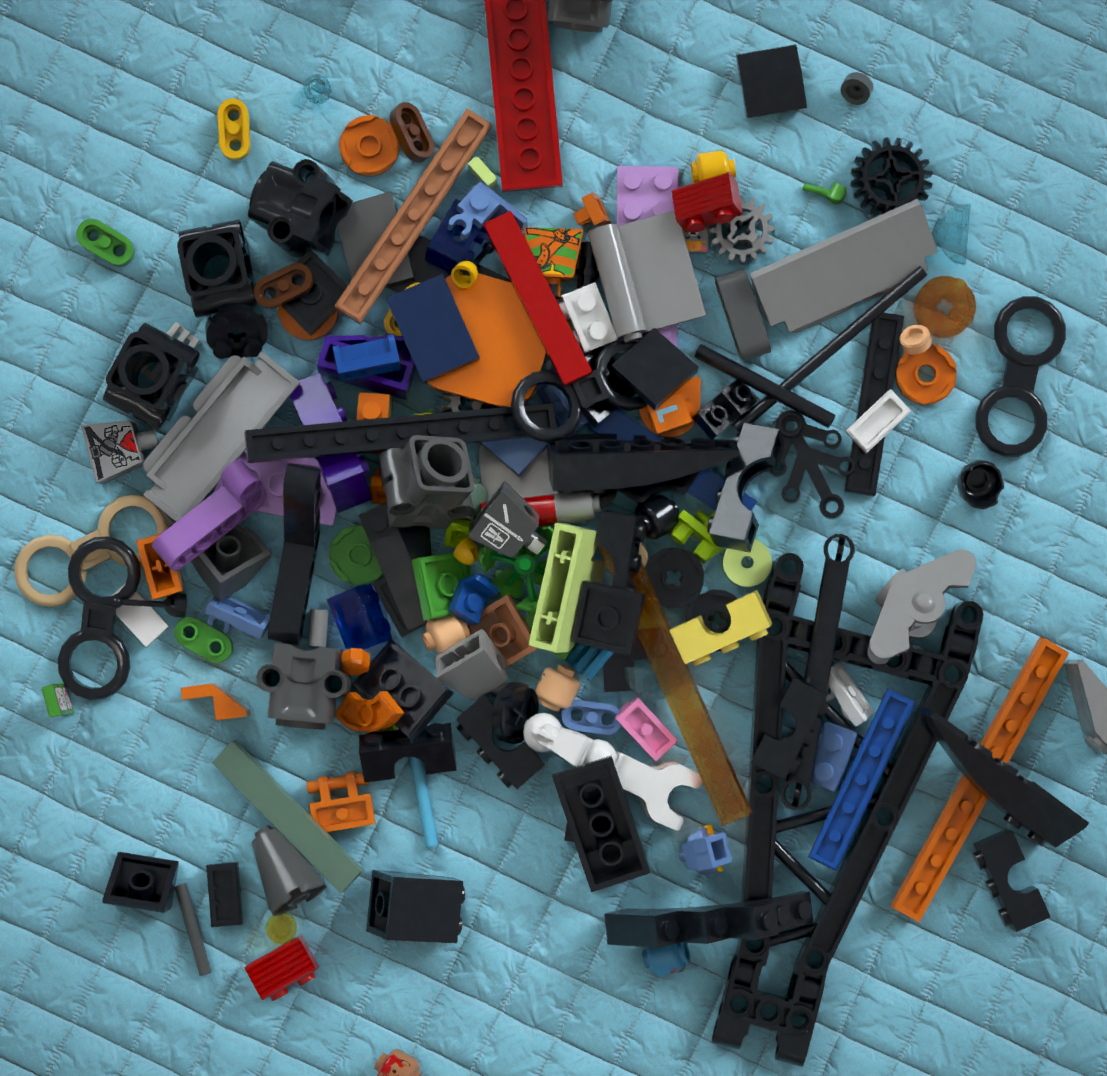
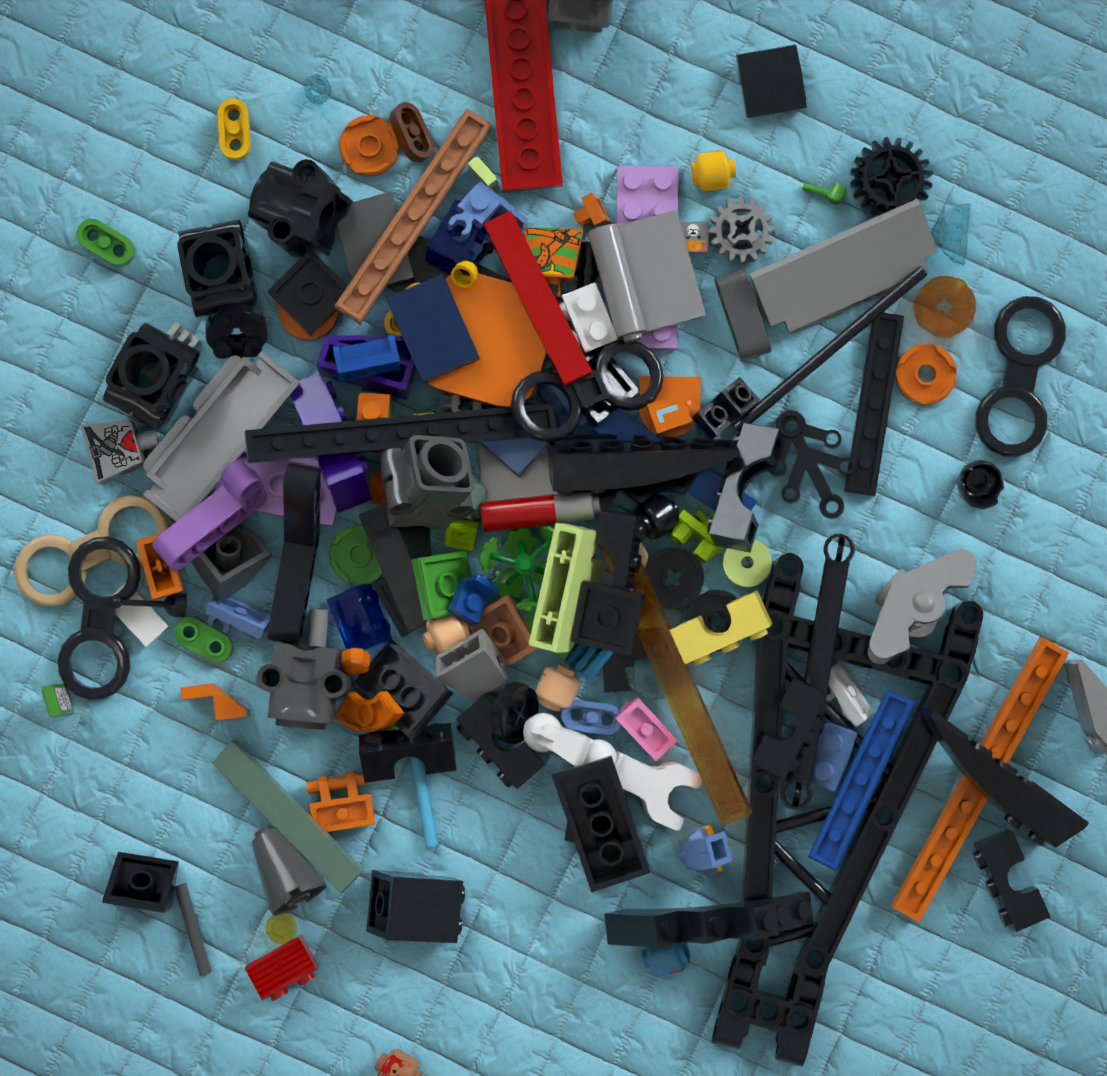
black plate [206,862,243,927] -> none
reddish brown plate [254,263,313,309] -> none
yellow hinge [453,538,480,565] -> none
dark grey torso [467,481,547,558] -> none
black tile [611,328,699,410] -> none
red brick [671,172,742,233] -> none
black piece [694,344,836,428] -> none
dark grey tile [840,72,873,105] -> none
white tile [845,389,911,454] -> none
light nougat tile [899,325,932,355] -> none

